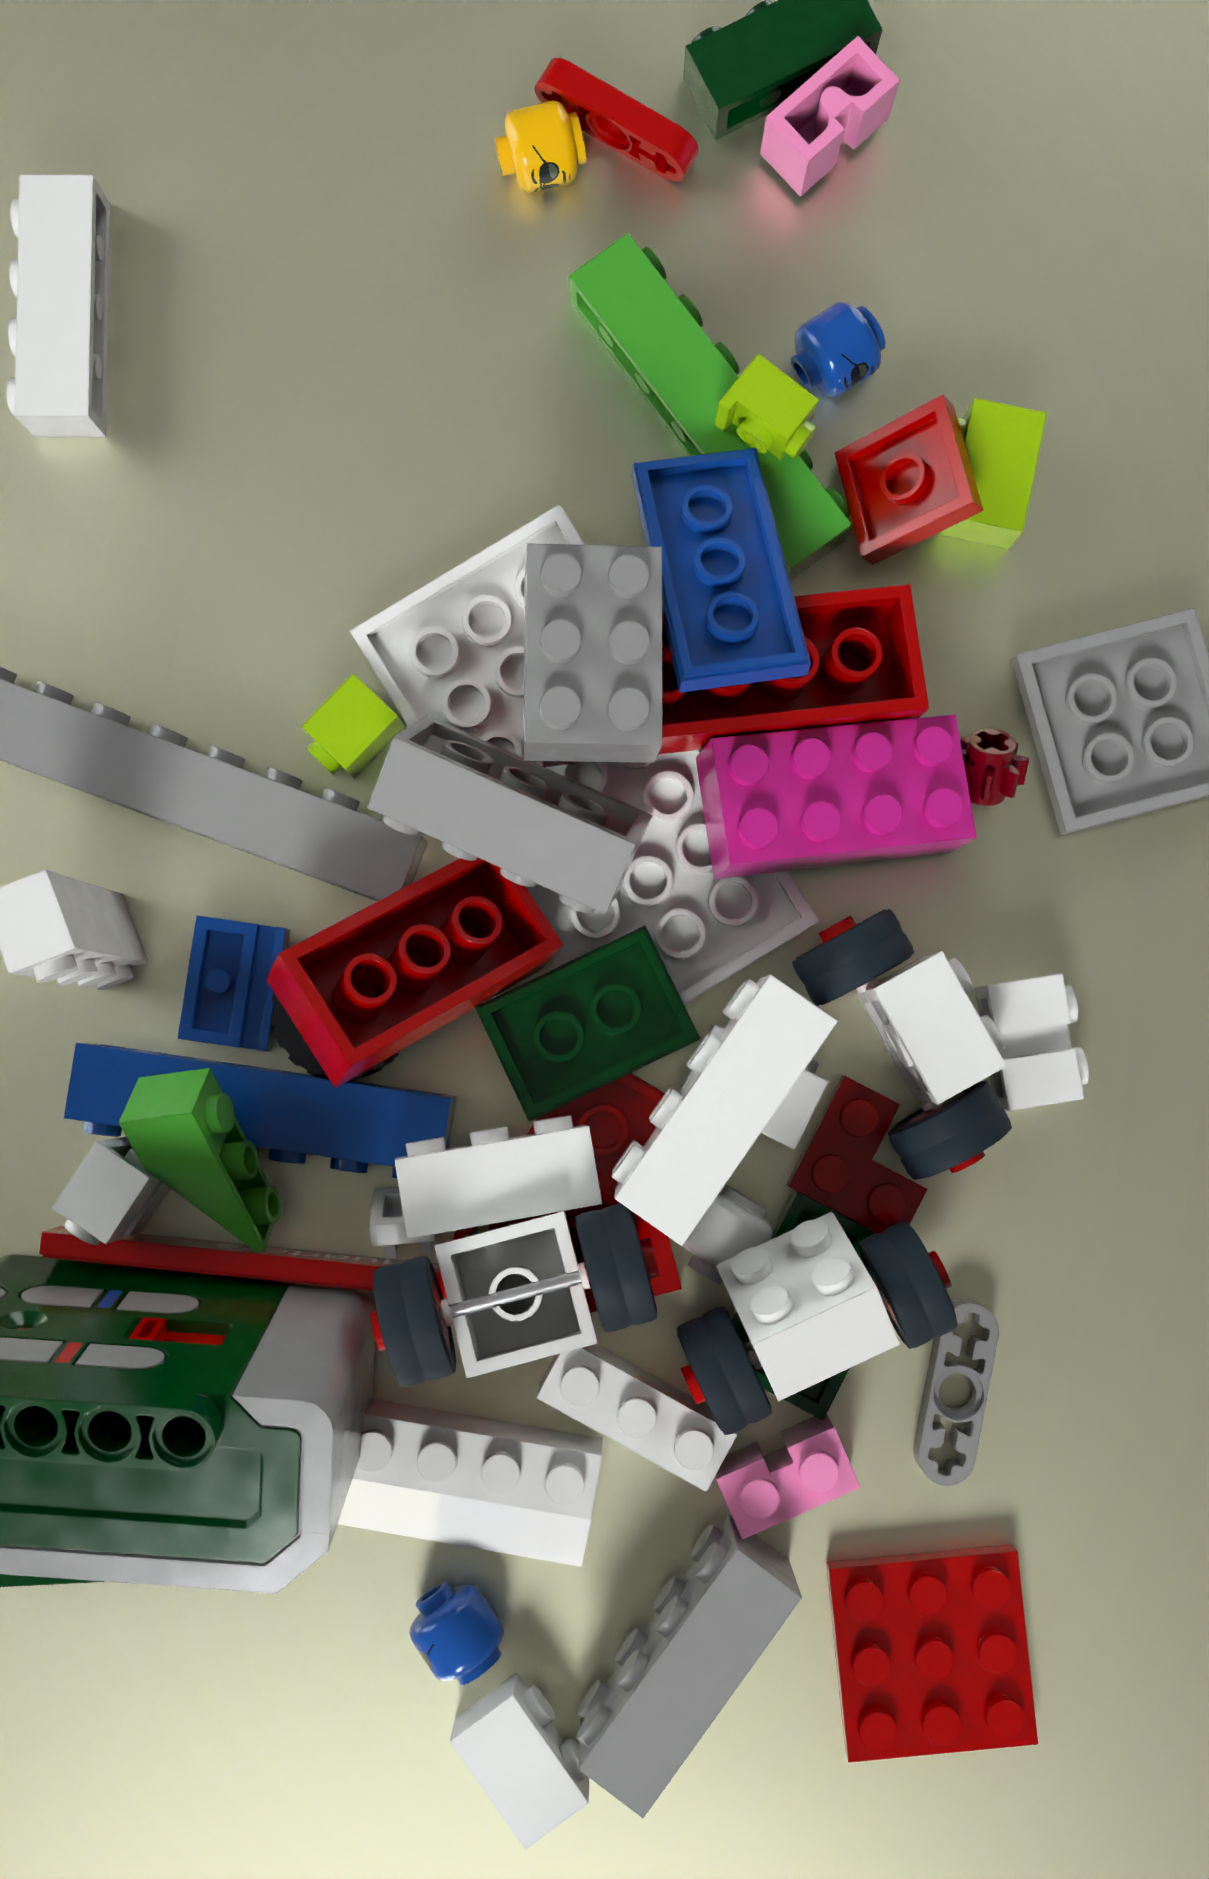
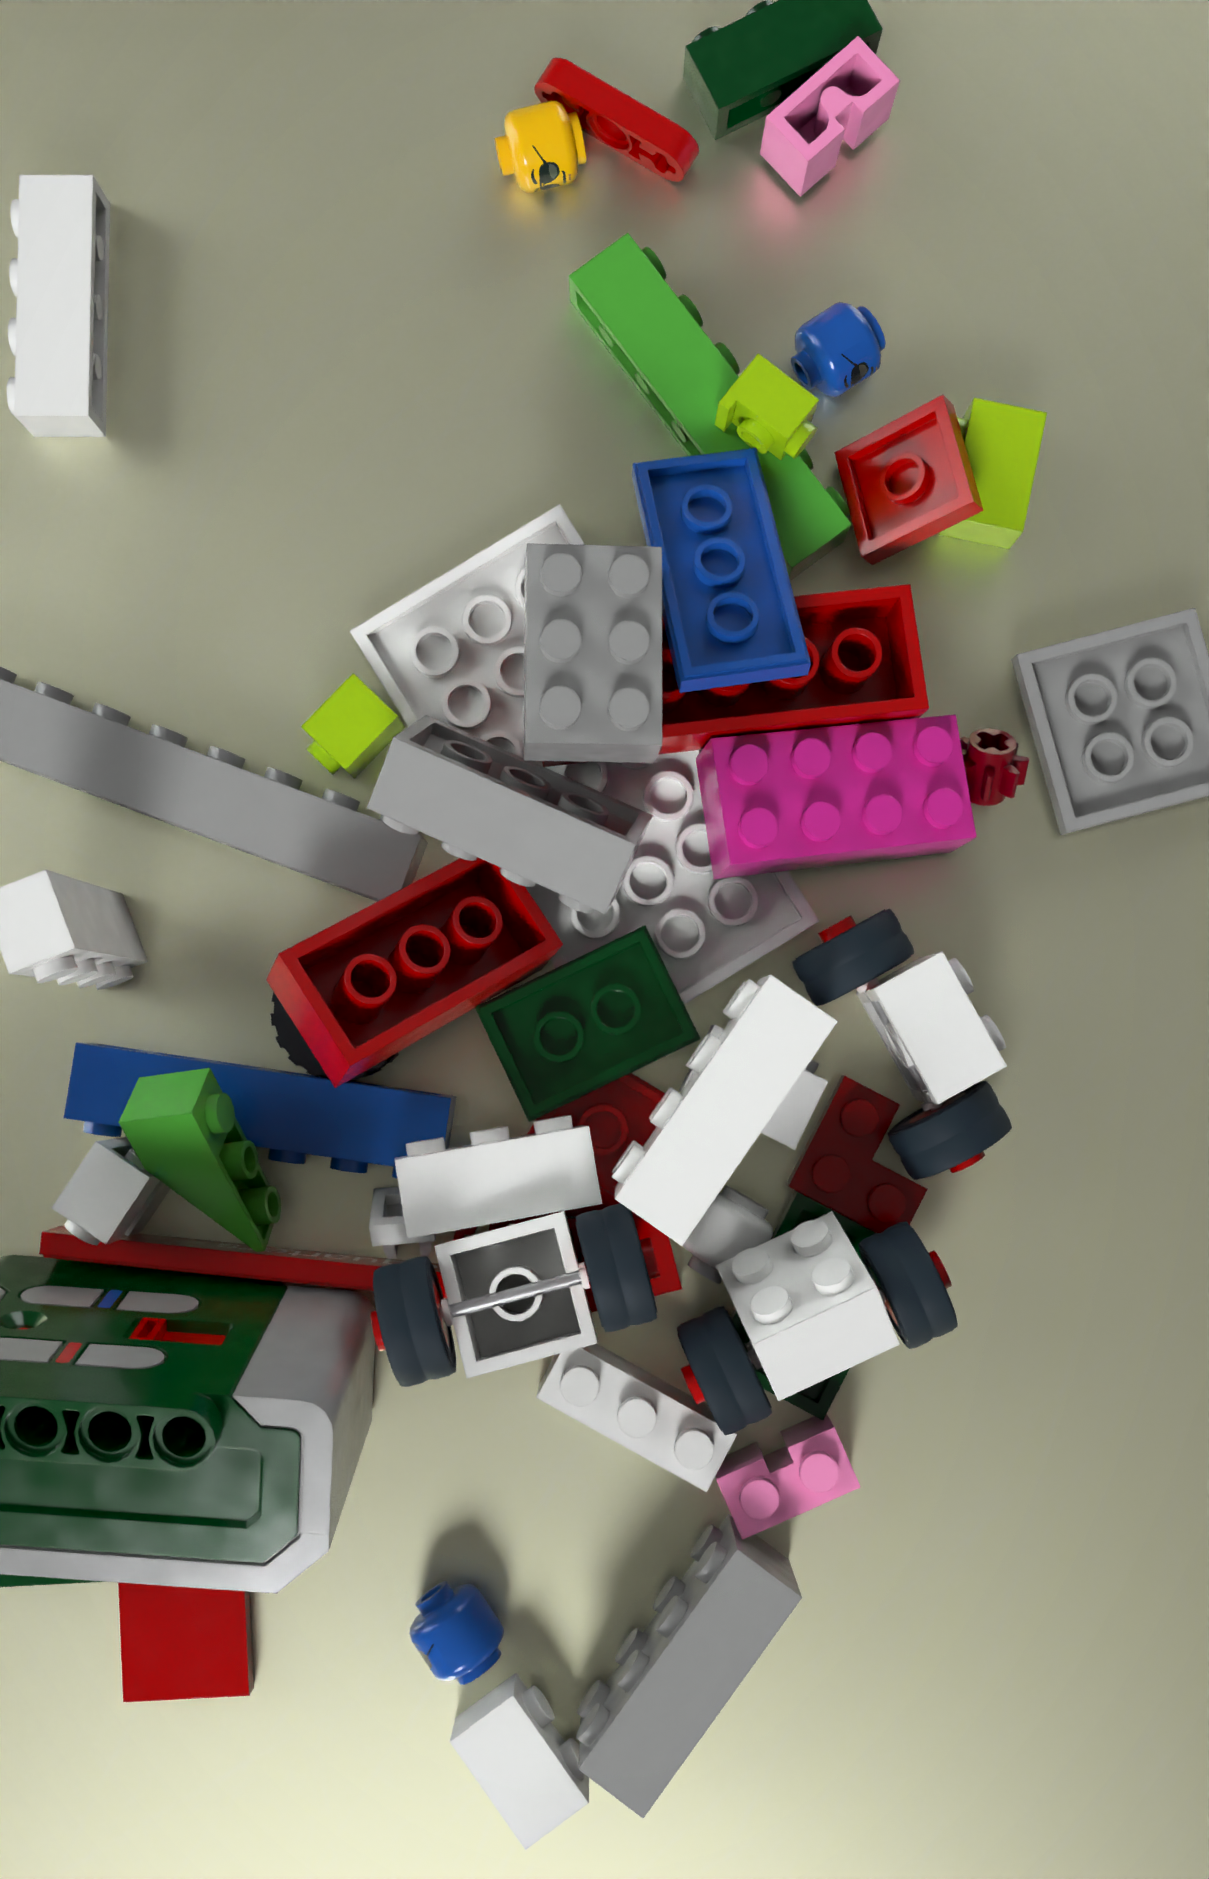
blue plate [177,916,290,1052] -> none
white slope [338,1399,603,1567] -> none
red plate [826,1544,1038,1763] -> none
light grey beam [913,1299,999,1486] -> none
white brick [975,974,1089,1111] -> none
none -> red tile [118,1582,254,1702]

